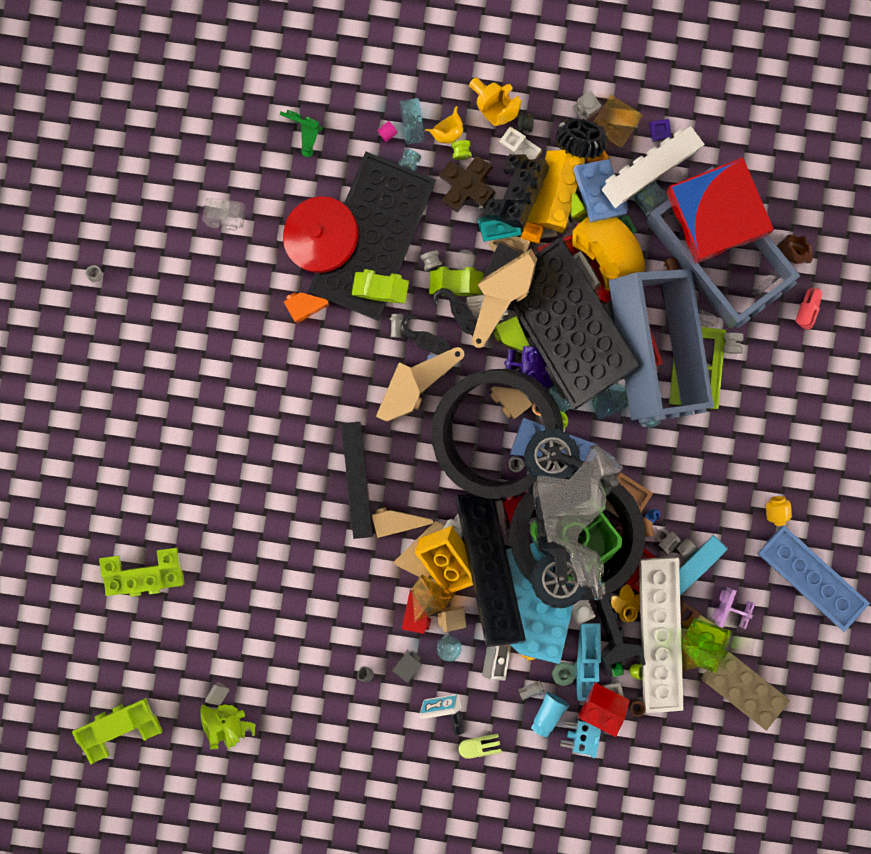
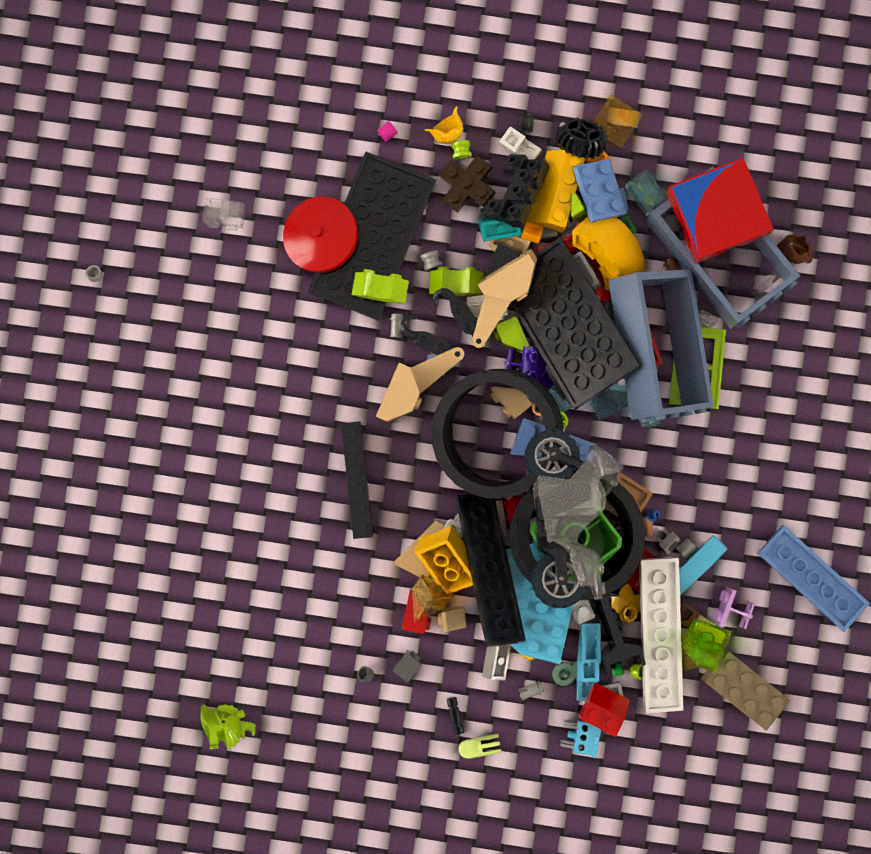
lime bracket [72,698,163,765] -> none
lime bracket [99,548,185,597] -> none
light grey slope [205,682,229,705] -> none
green plate [280,110,323,157] -> none
orange slope [284,292,330,324] -> none
tan slope [372,507,434,538] -> none
clear light blue wheel [398,149,421,171] -> none
clear light blue slope [400,98,425,144] -> none
slope [419,694,462,719] -> none
clear light blue head [436,635,462,662] -> none
clear tile [456,250,475,270] -> none
yellow piece [469,77,521,126] -> none
light grey hinge [508,456,524,472] -> none
medium azure plant [531,692,570,738] -> none
light grey brick [573,90,601,120] -> none
white brick [601,126,705,208] -> none
reddish brown hose [628,699,646,717] -> none
dark purple tile [649,119,672,142] -> none
light grey wheel [723,333,744,354] -> none
yellow head [765,496,792,526] -> none
coral arm [796,287,822,330] -> none

